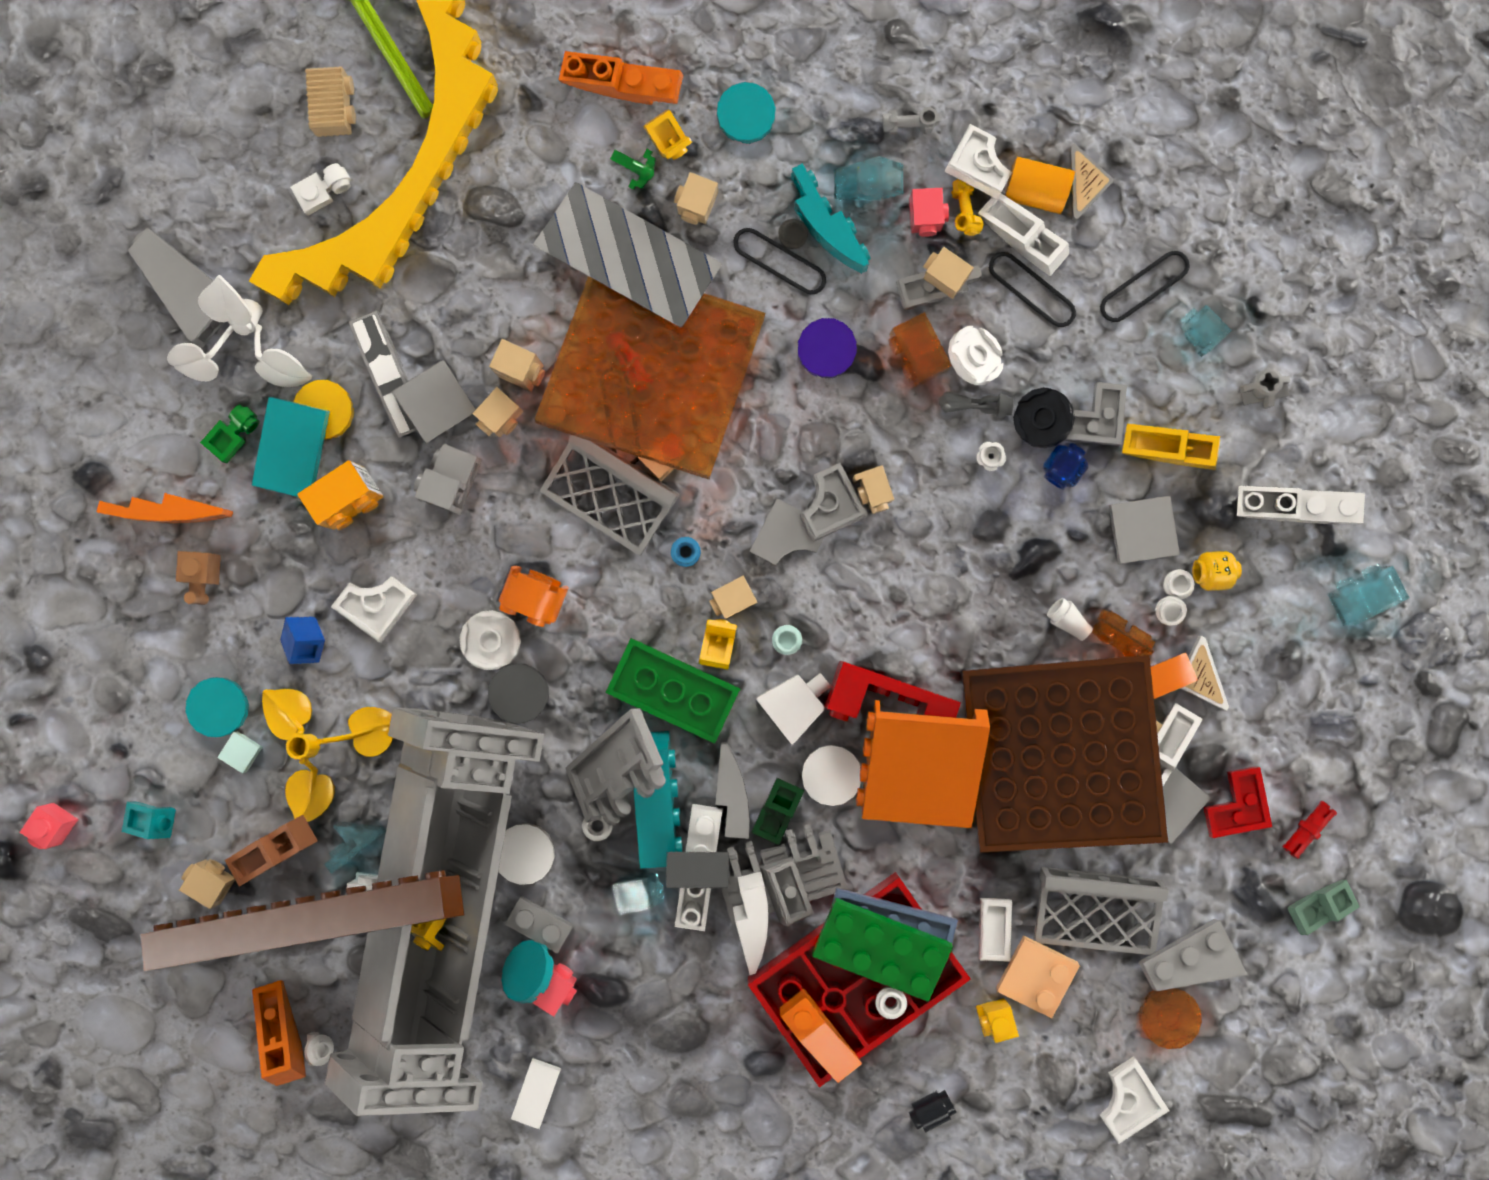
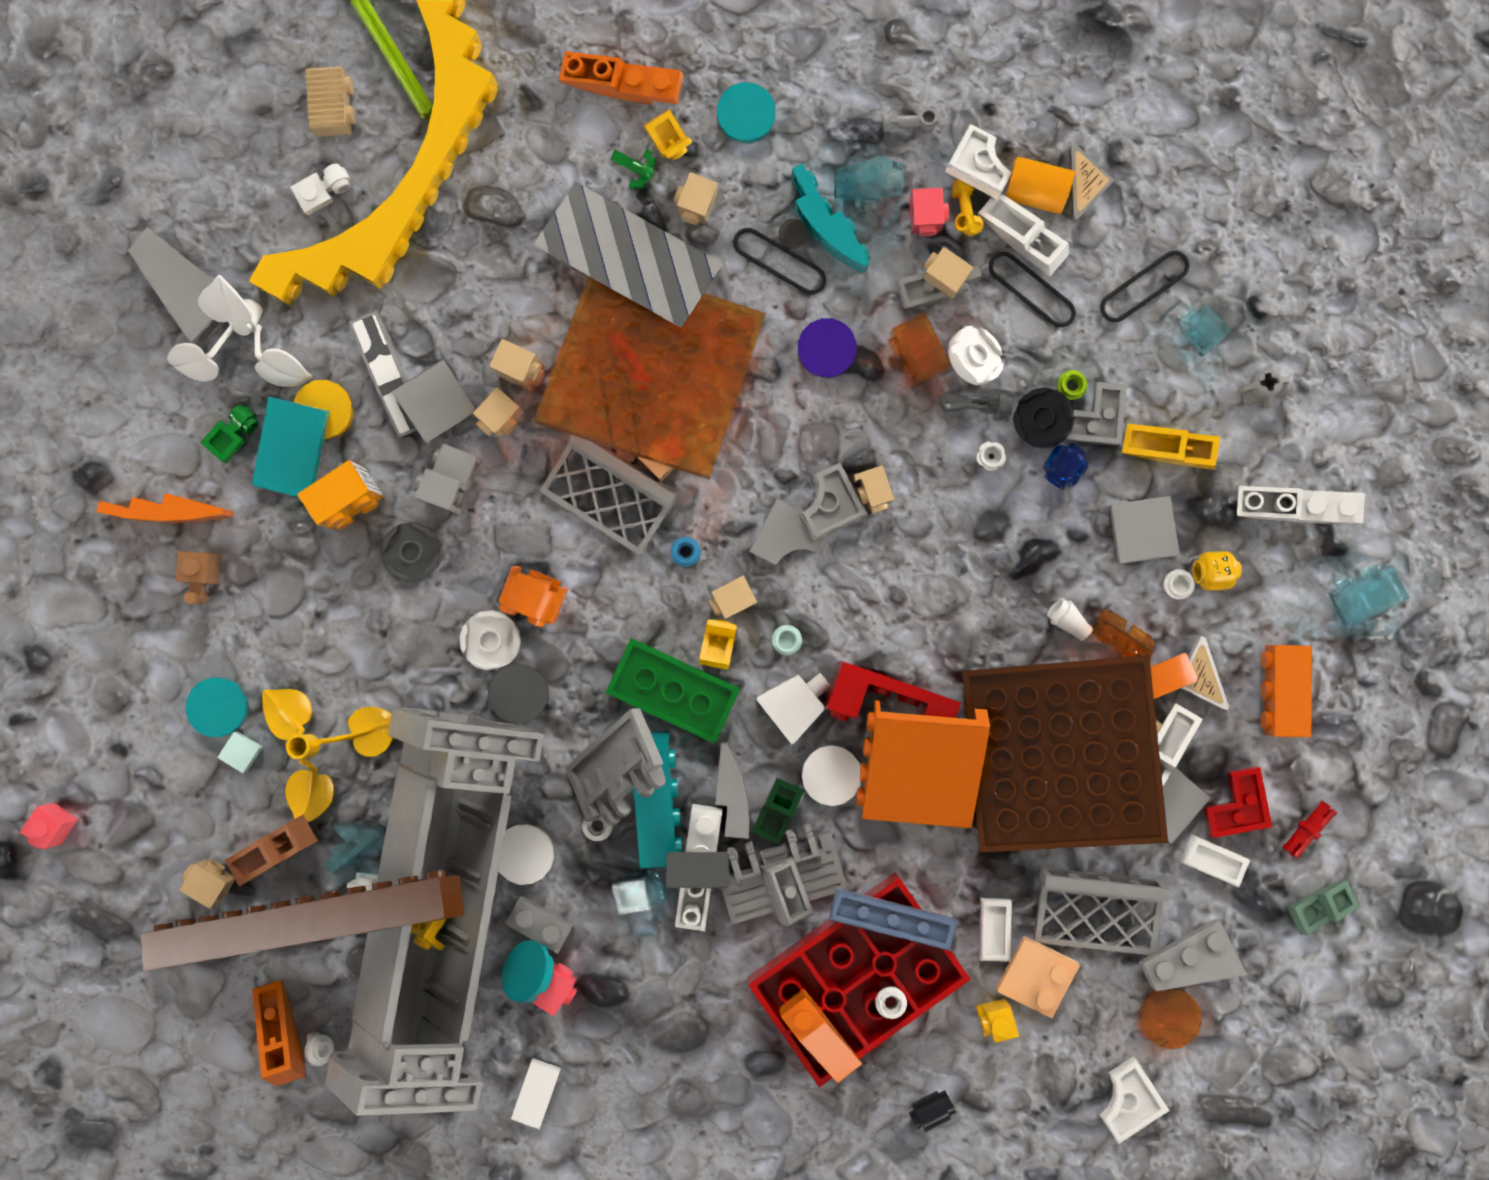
teal bracket [121,801,176,839] -> none
blue panel [280,617,325,664] -> none
white tile [331,576,417,643] -> none
white slope [733,871,768,975] -> none
green plate [812,897,953,1002] -> none
white plate [1155,596,1187,626] -> none
none -> dark grey tile [381,522,442,582]
none -> lime plate [1057,370,1088,401]
none -> white tile [1180,835,1250,888]
none -> orange brick [1260,645,1312,737]

